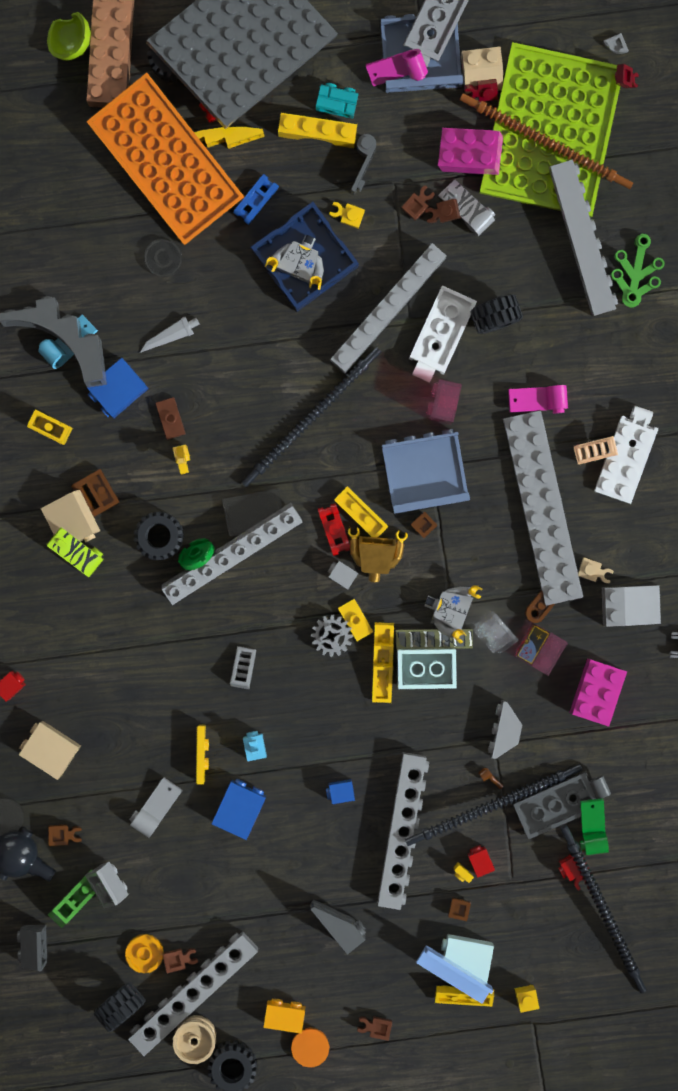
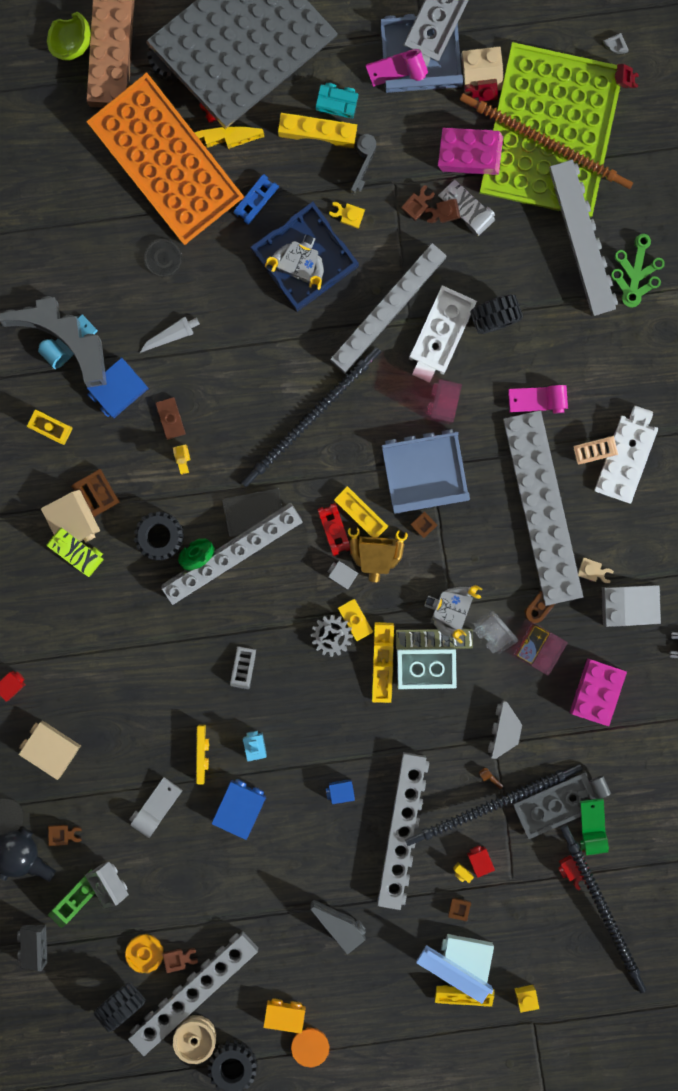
copper plate [357,1016,392,1041] -> none

